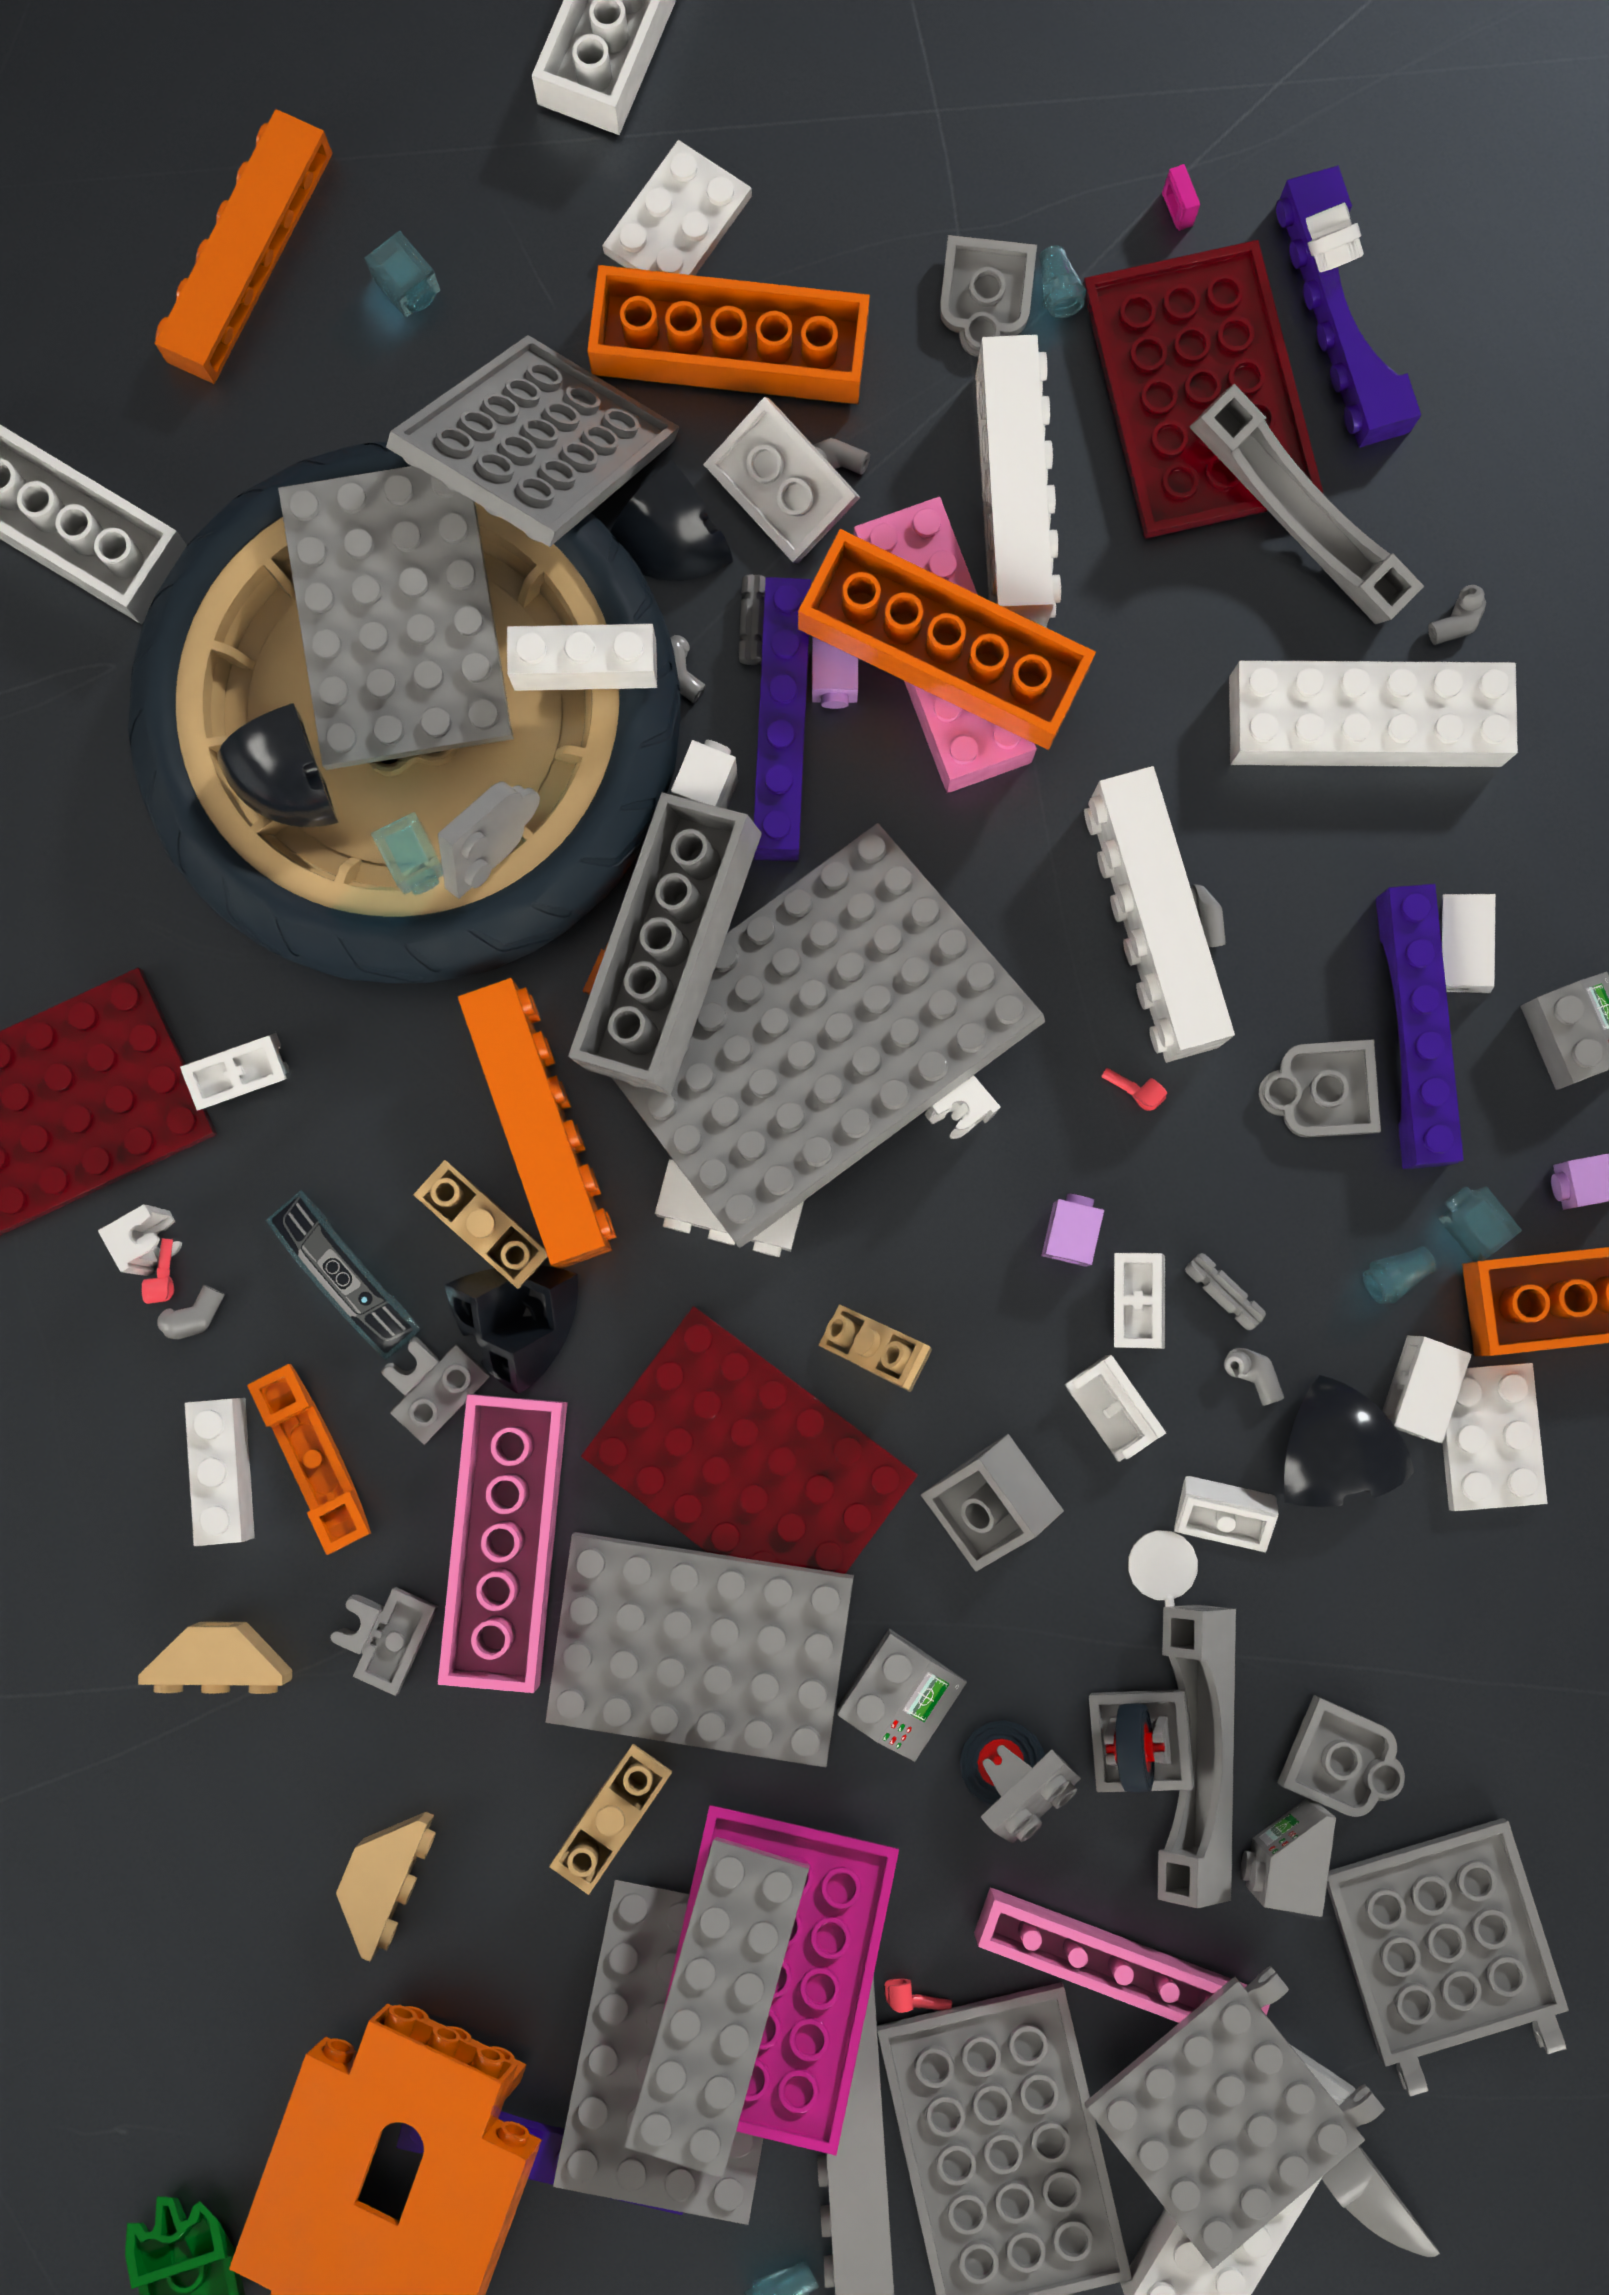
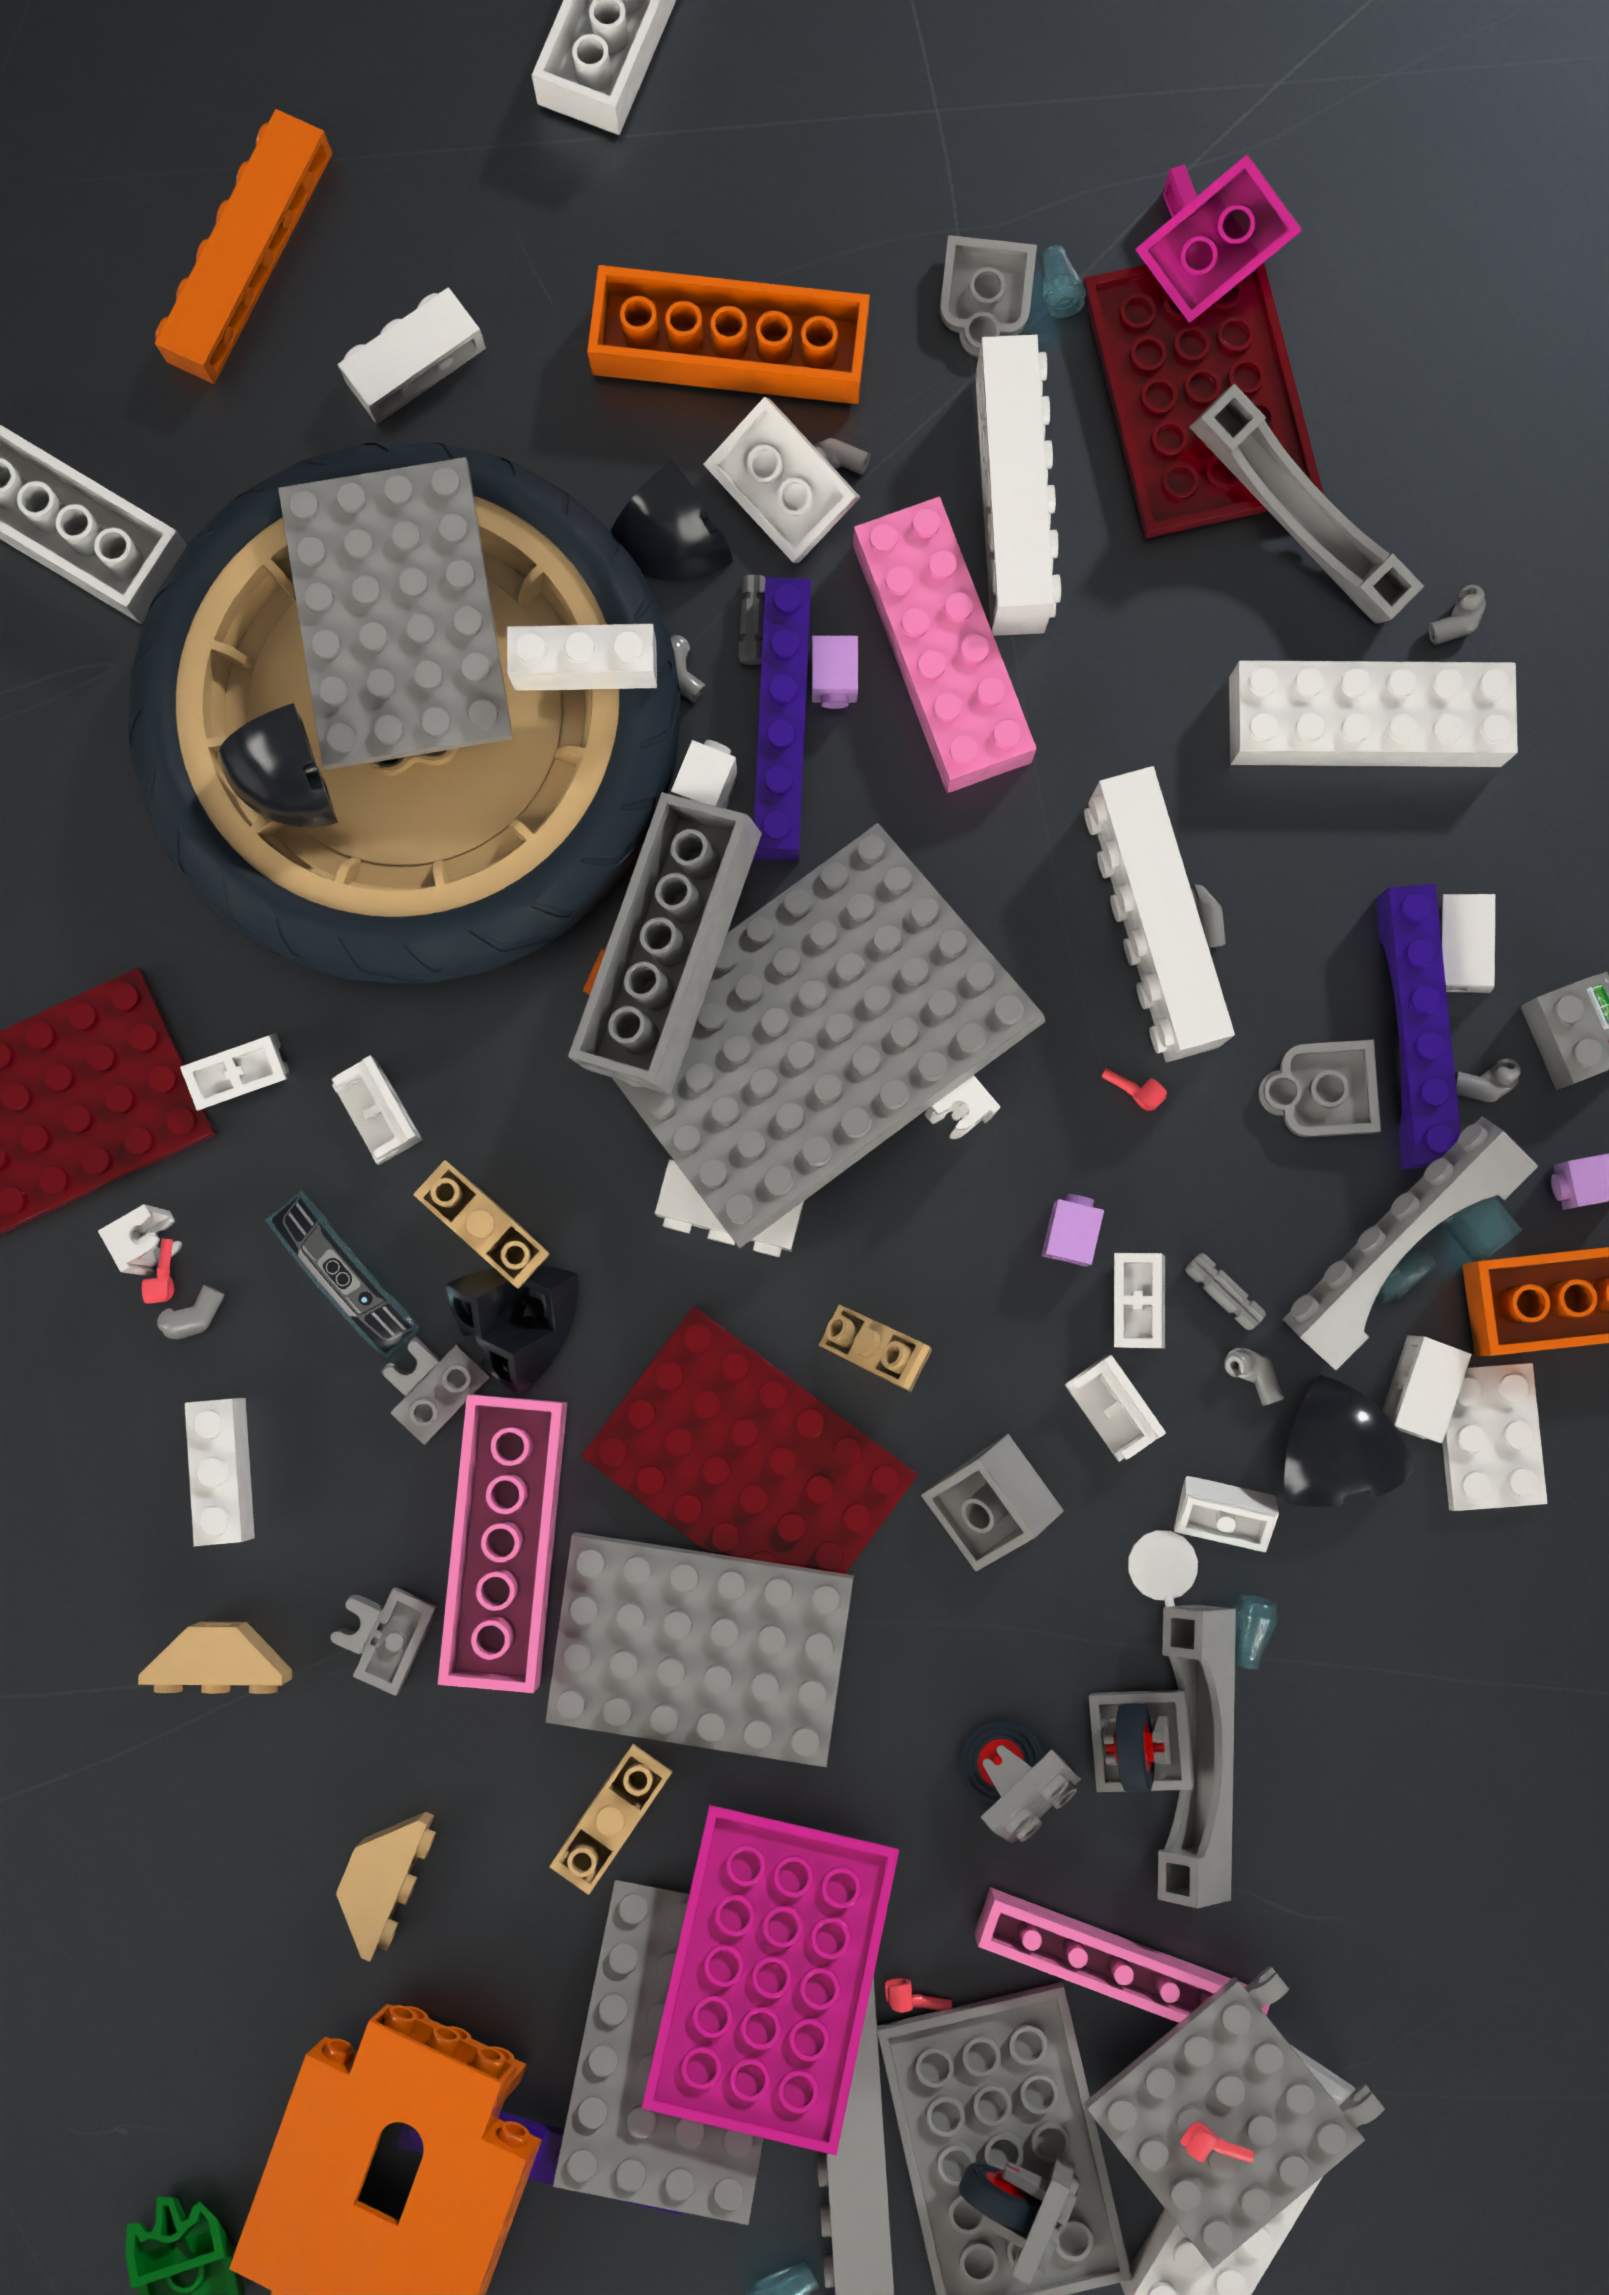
orange slope [247,1364,371,1555] -> none
clear light blue brick [365,230,440,318] -> none
clear light blue brick [371,812,443,895] -> none
light grey plate [386,335,679,547] -> none
light grey plate [438,782,540,899] -> none
orange brick [457,978,617,1269] -> none
white plate [602,140,752,275] -> none
light grey brick [625,1837,810,2178] -> none
orange brick [798,529,1096,750] -> none
light grey slope [836,1628,967,1762] -> none
light grey slope [1241,1799,1336,1917] -> none
dark purple arch [1276,165,1421,447] -> none
light grey plate [1277,1695,1405,1817] -> none
white piece [1306,202,1364,272] -> none
light grey piece [1322,2145,1440,2257] -> none
light grey plate [1327,1818,1569,2096] -> none
none -> white hinge [332,1055,422,1165]
none -> white brick [338,287,486,424]
none -> light grey plate [959,2155,1079,2285]
none -> dark pink slope [1135,154,1303,323]
none -> coral hand [1180,2122,1254,2163]
none -> clear light blue cone [1233,1594,1280,1669]
none -> light grey arch [1283,1116,1538,1370]
none -> light grey arm [1455,1058,1521,1102]

